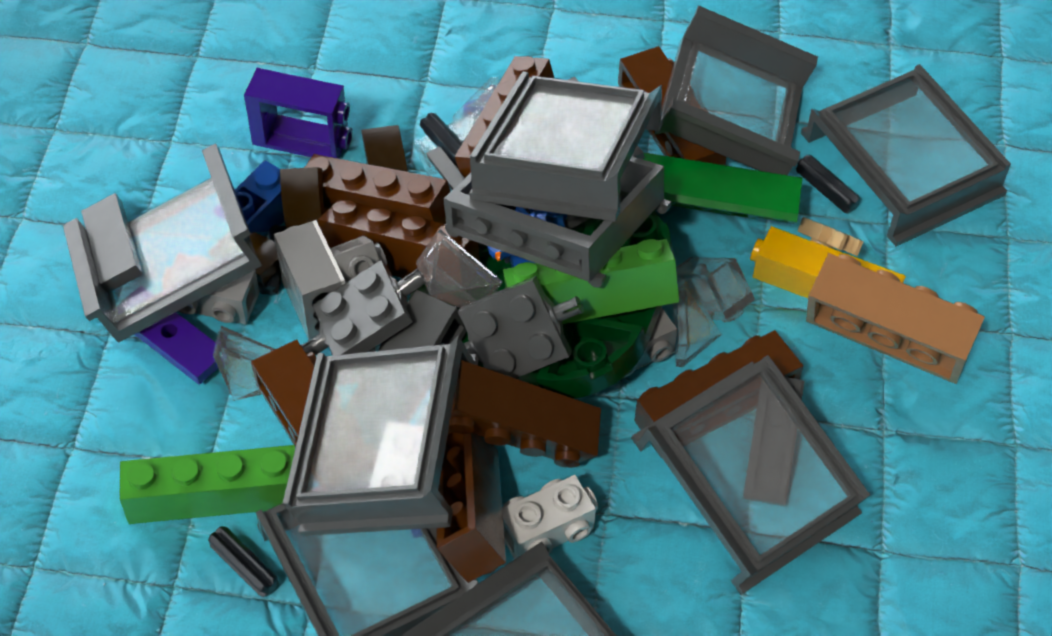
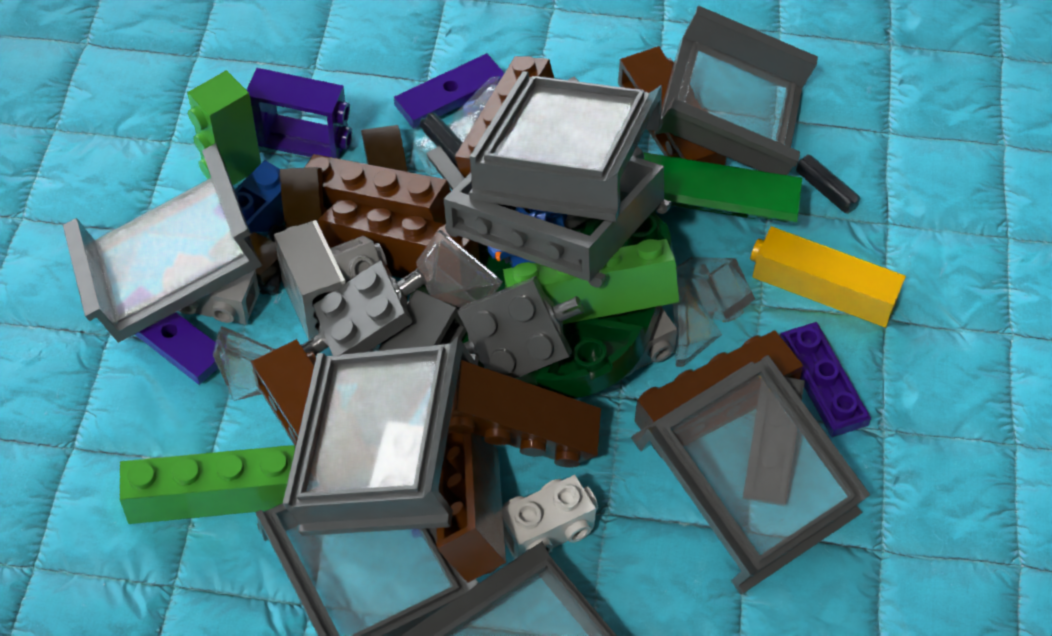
tile [81,193,143,293] -> none
black axle [208,526,279,597] -> none
tan plate [797,217,864,256] -> none
piece [801,64,1011,247] -> none
medium nougat slope [806,253,985,384] -> none
none -> bright green brick [187,70,261,185]
none -> dark purple tile [394,53,504,129]
none -> dark purple tile [780,322,871,438]

